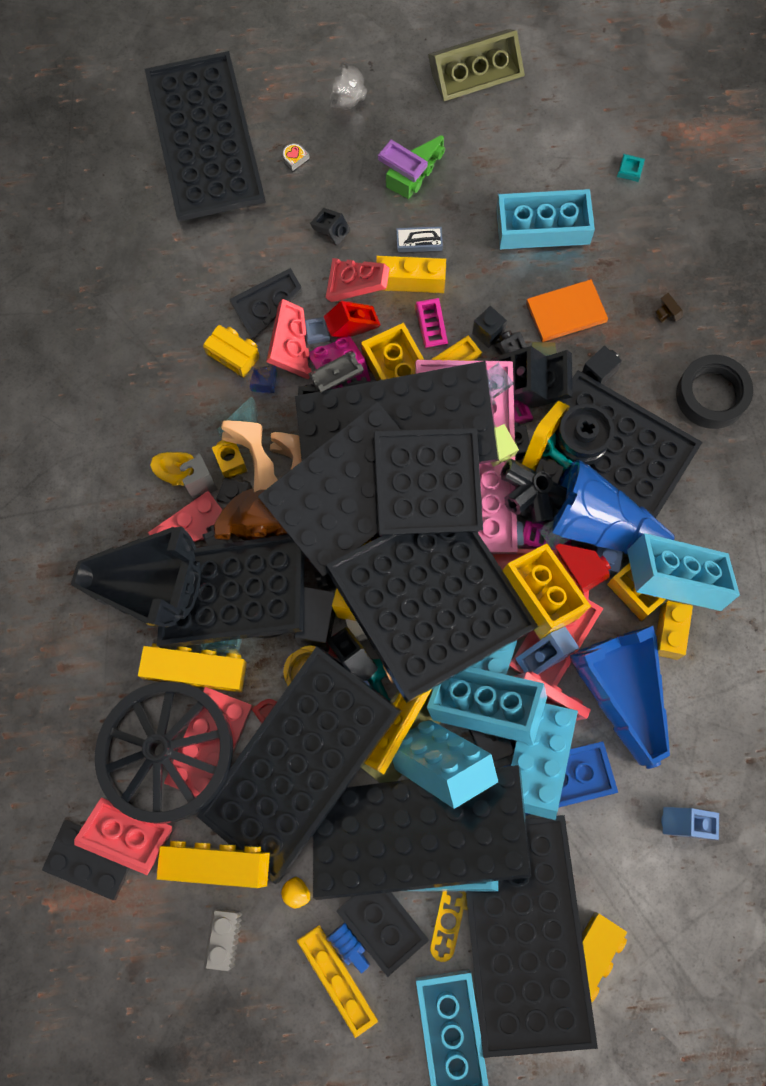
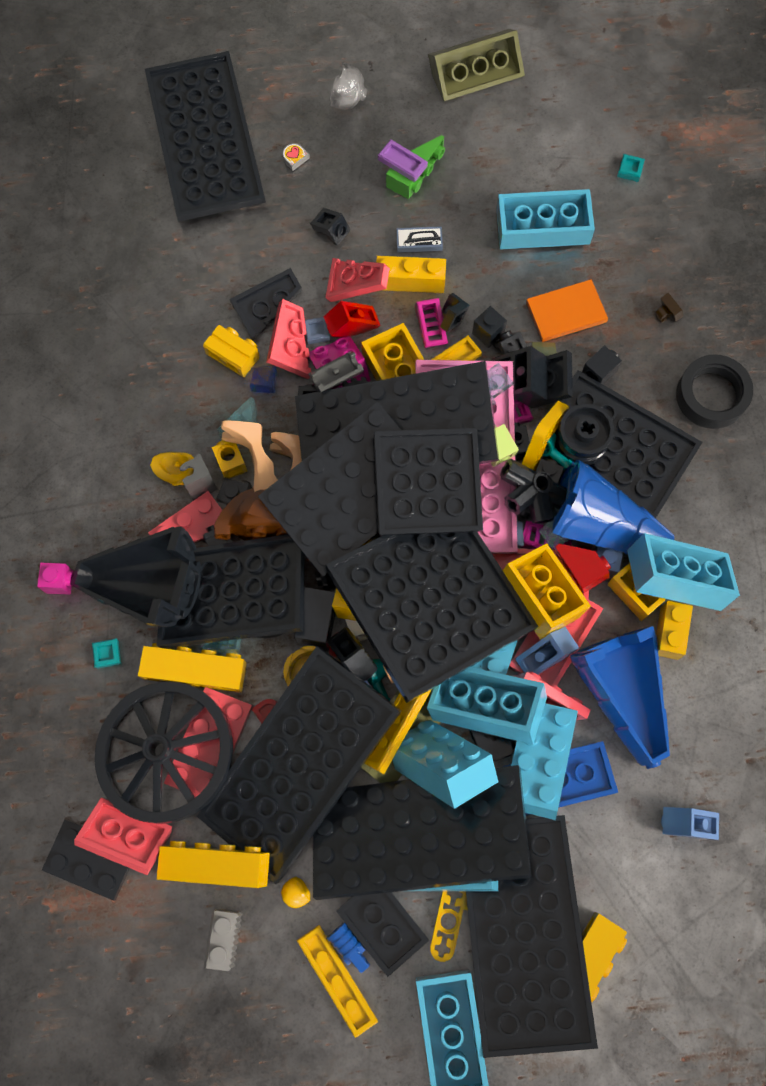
none -> dark pink brick [37,563,74,595]
none -> teal tile [92,638,122,669]
none -> black bracket [440,293,470,332]

